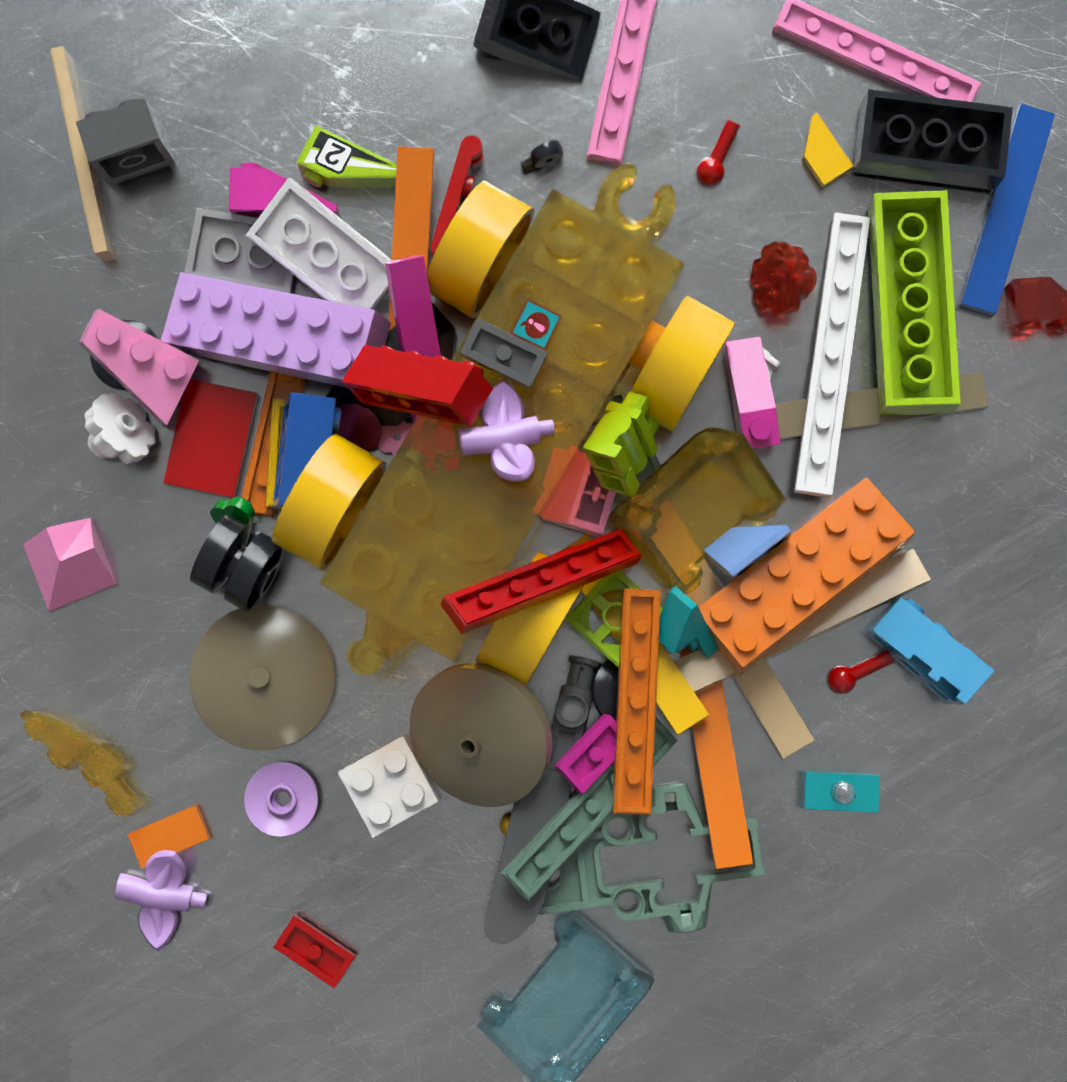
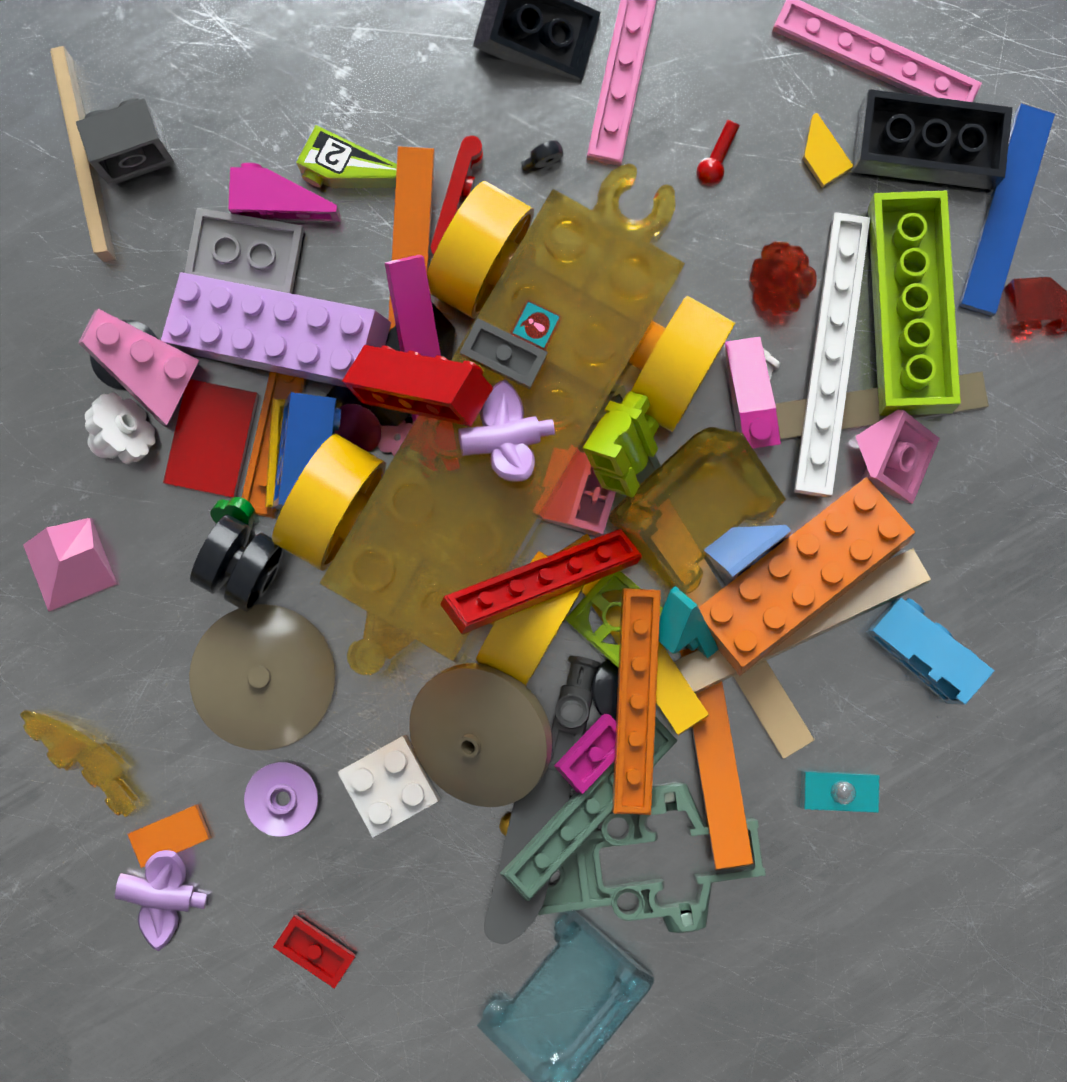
white tile [245,178,393,310] -> none
red bar [827,650,895,694] -> none
none -> bright pink slope [855,409,940,504]

